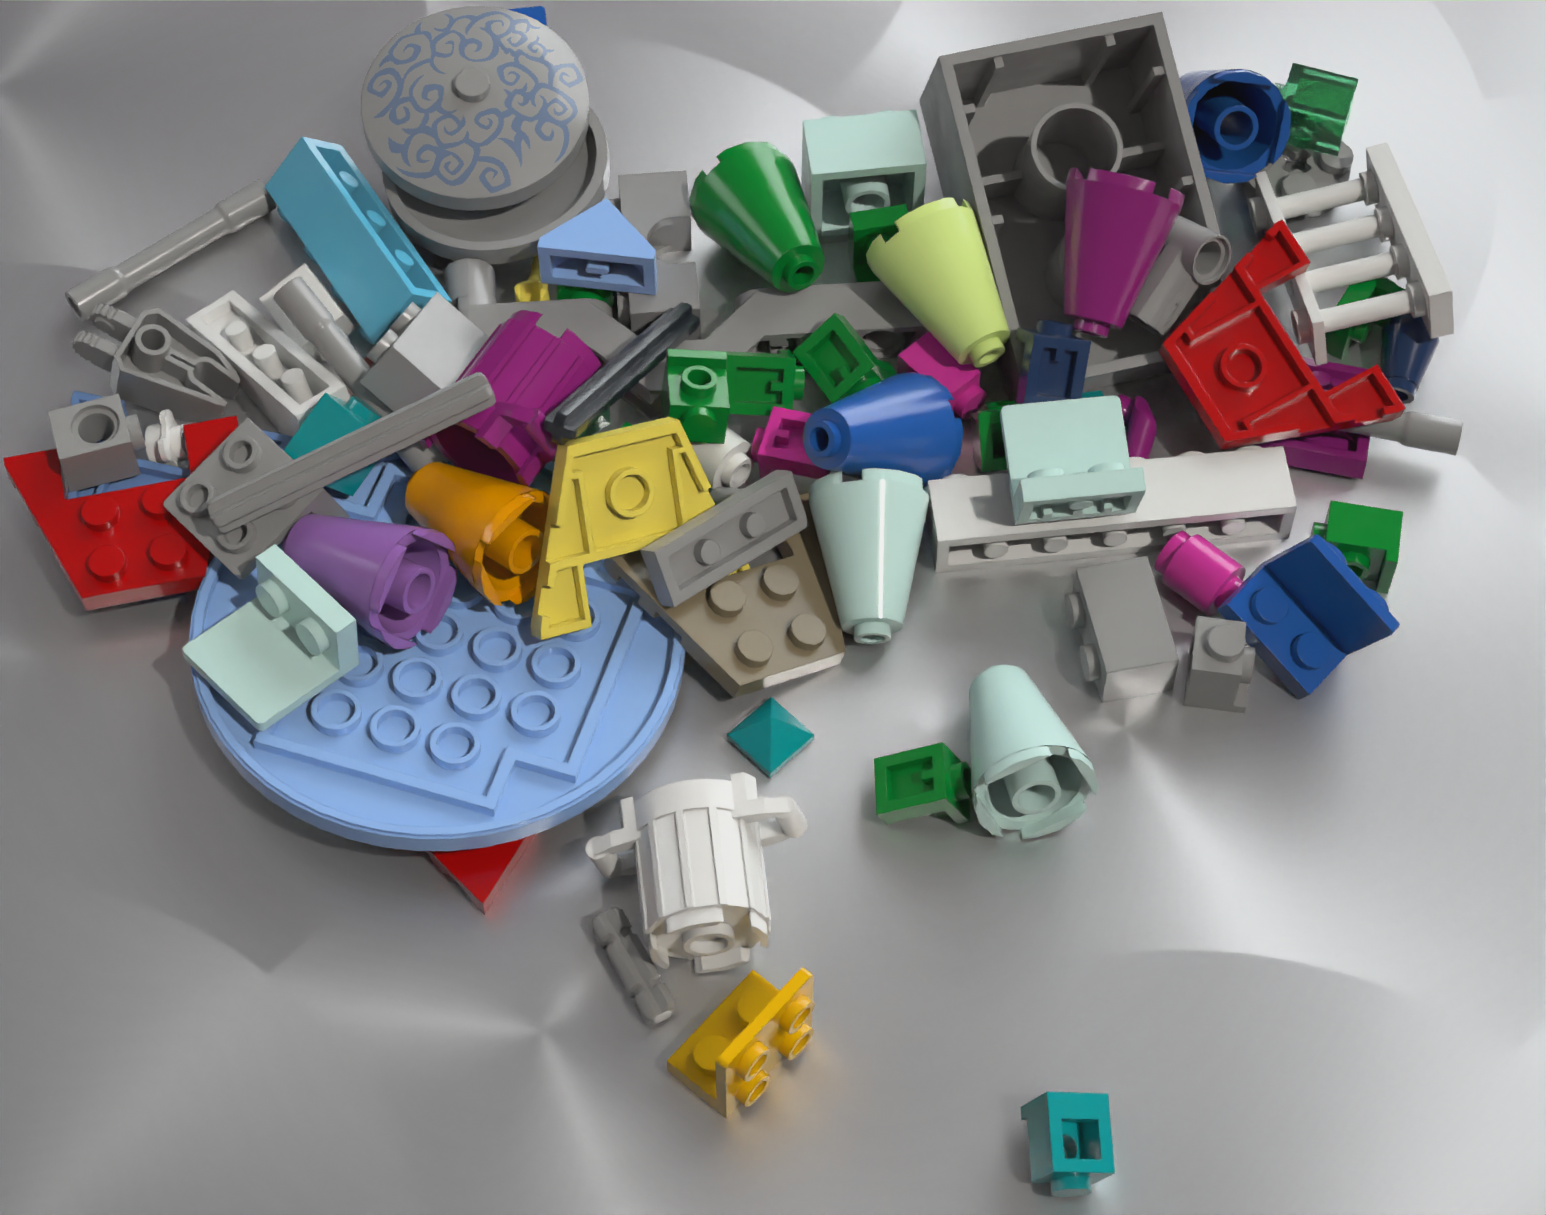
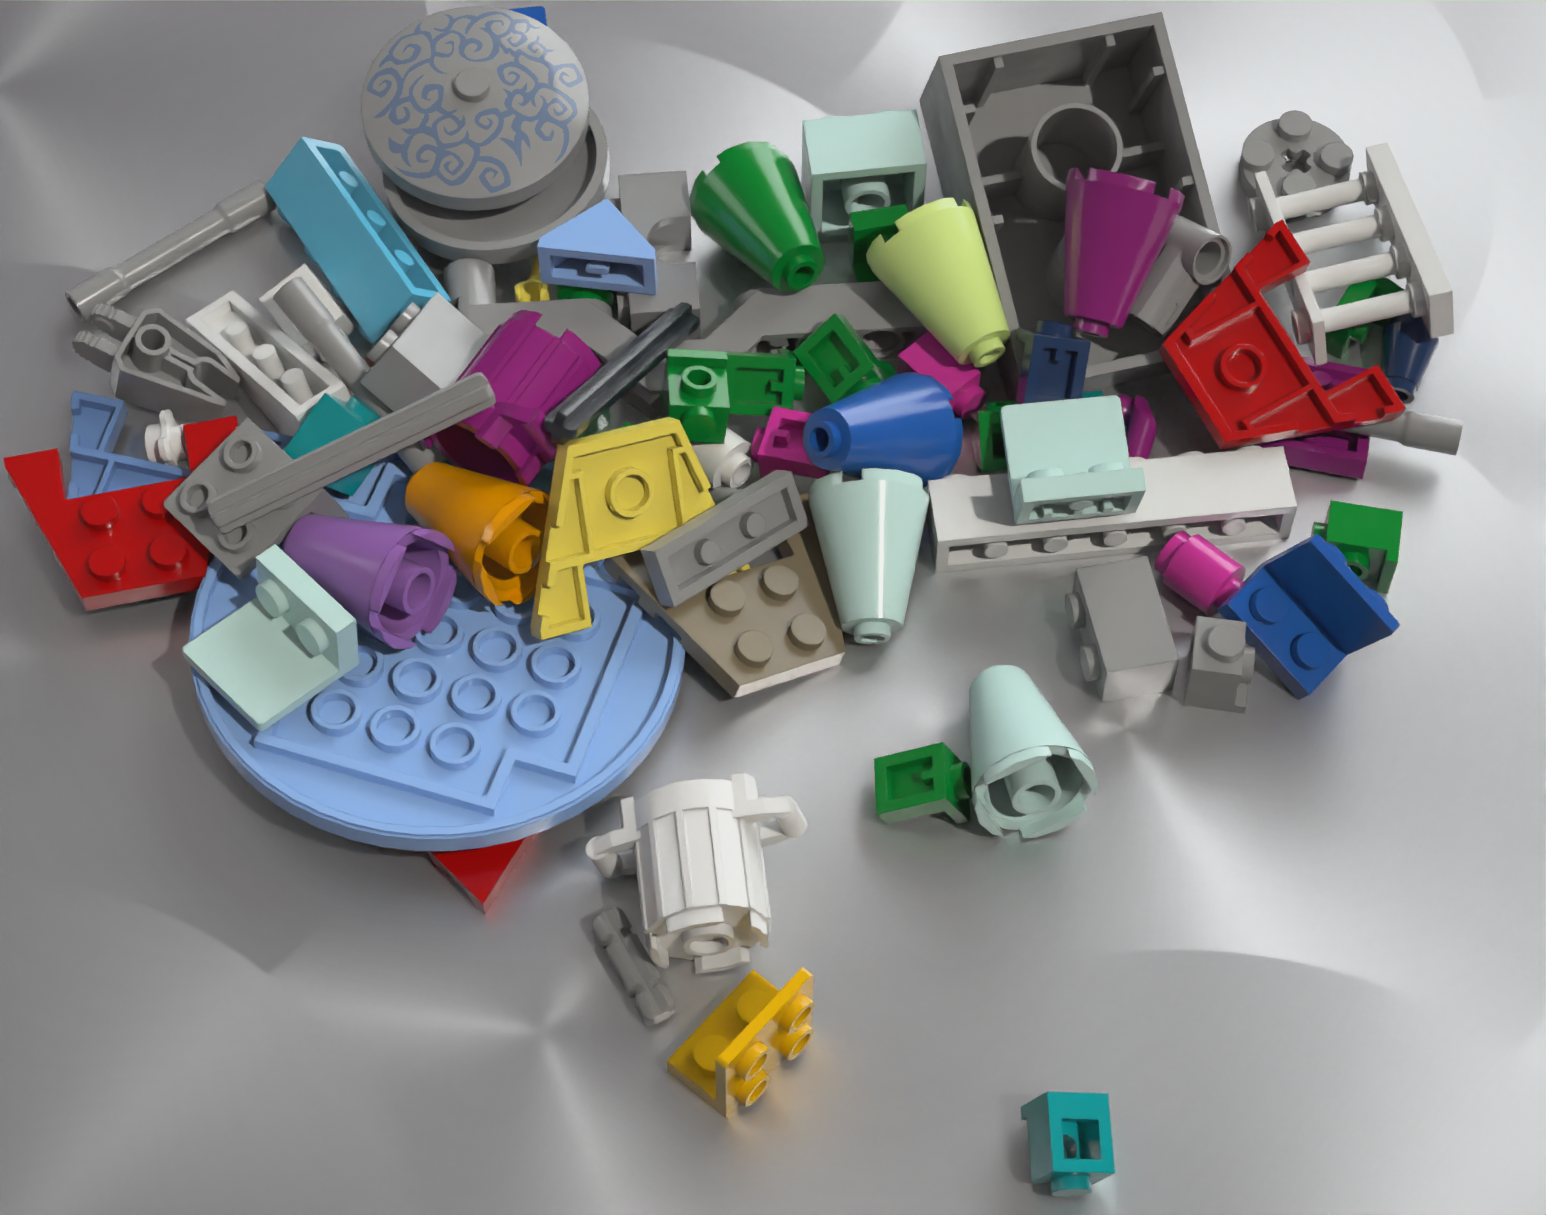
light grey brick [47,393,146,493] -> none
teal slope [727,697,815,778] -> none
blue cone [1180,69,1291,184] -> none
clear green brick [1275,62,1359,157] -> none

